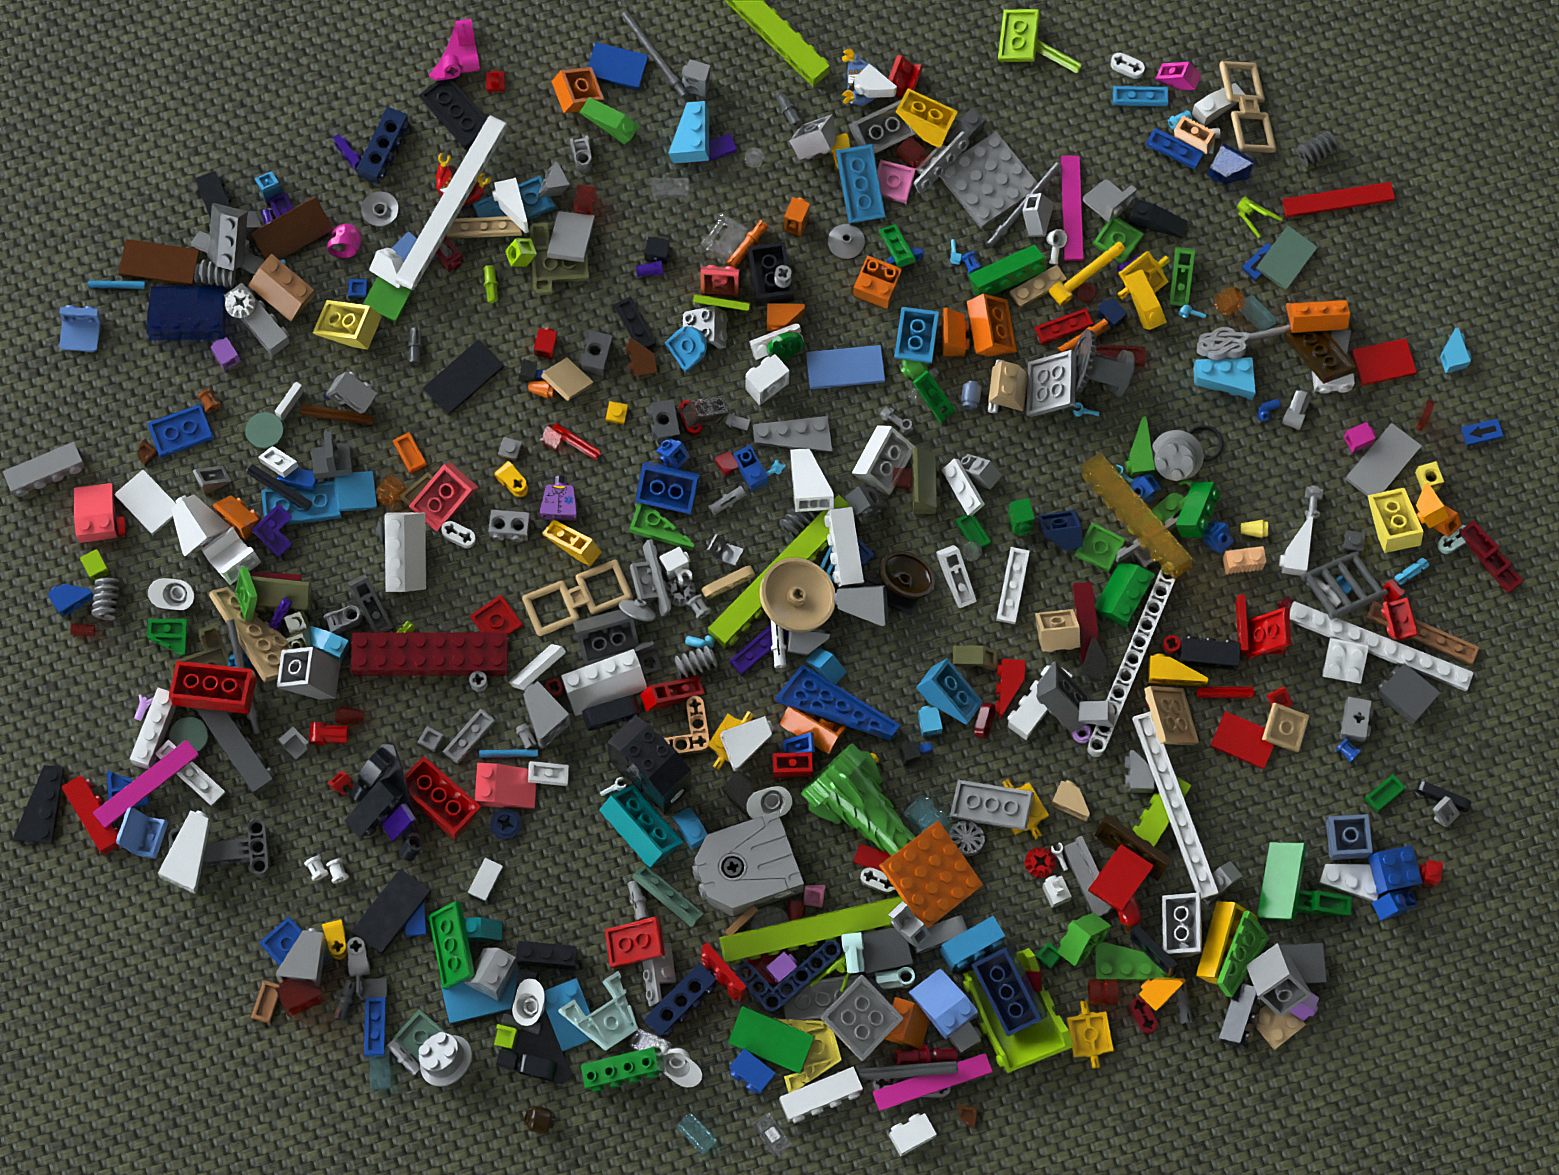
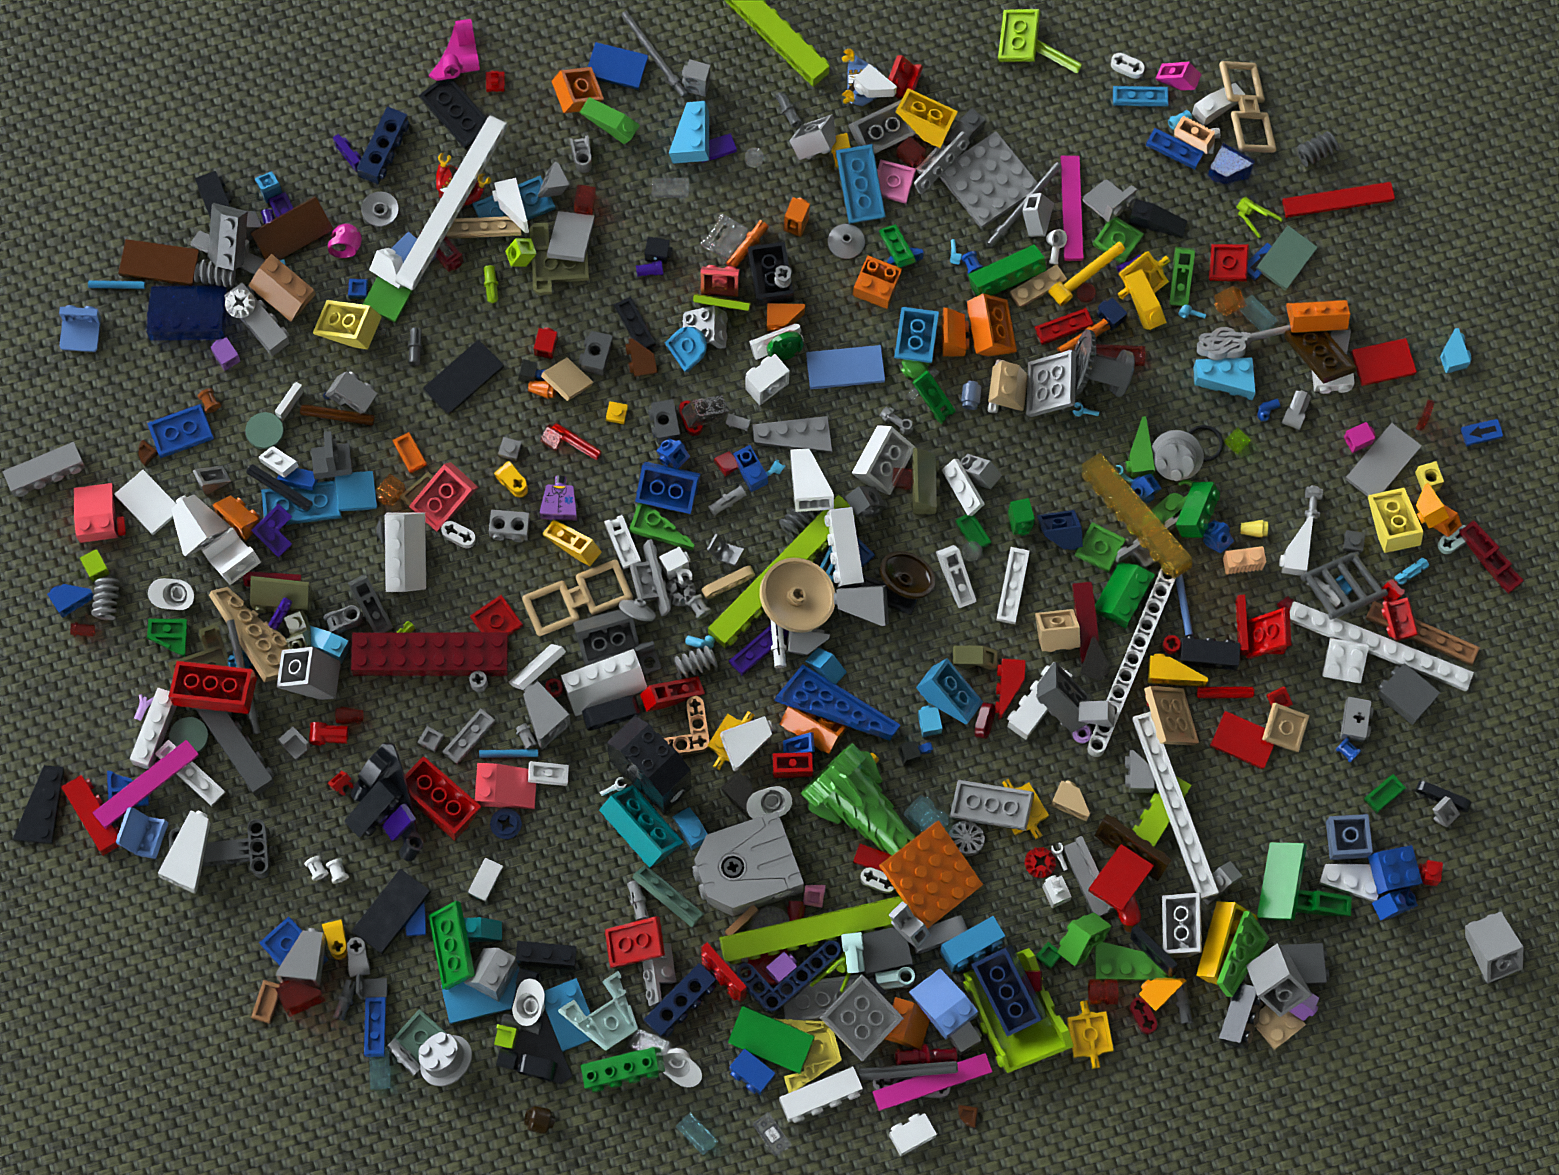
bright green tile [235,567,258,621] -> none
none -> white plate [604,515,641,569]
none -> medium blue bar [1173,562,1193,637]
none -> red tile [1209,244,1249,281]
none -> clear neon green plate [1224,427,1251,455]
none -> light grey slope [1465,912,1523,983]

